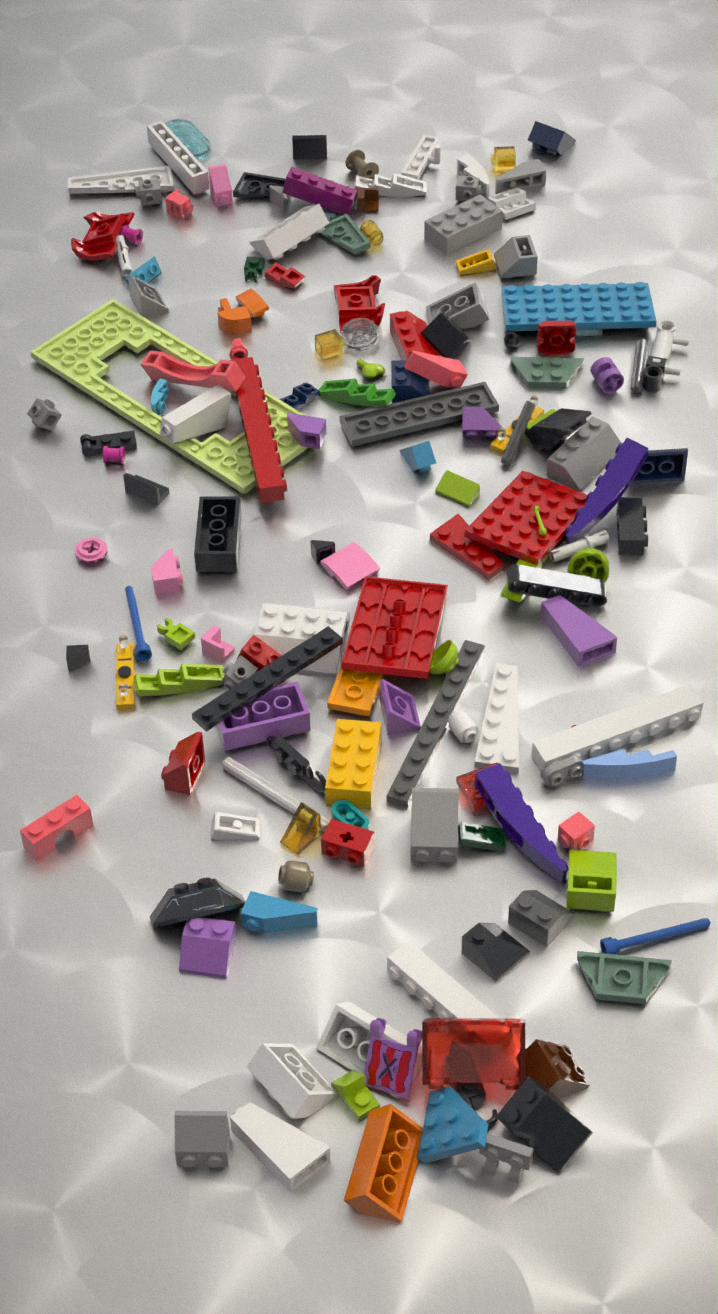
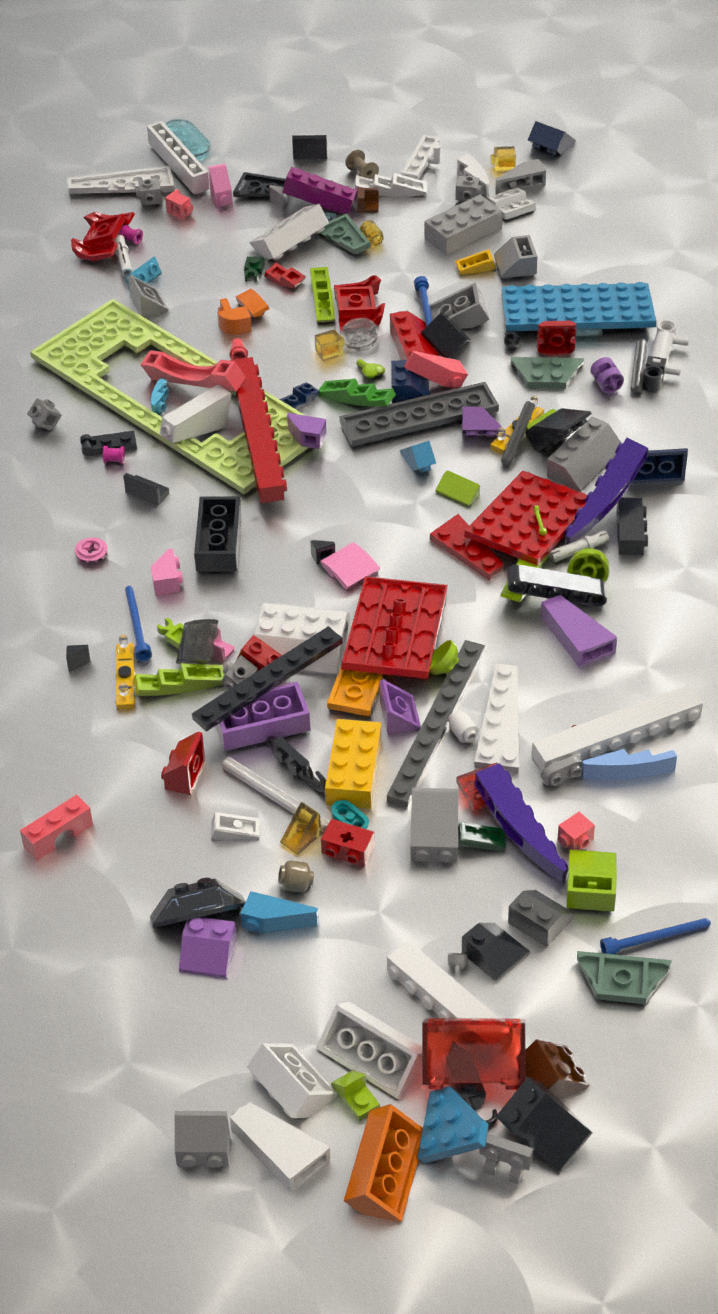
flag [364,1018,423,1099] -> none
none -> clear smoke slope [176,619,219,665]
none -> lime slope [310,267,335,323]
none -> blue piece [414,276,433,327]
none -> light grey hinge [448,953,467,971]

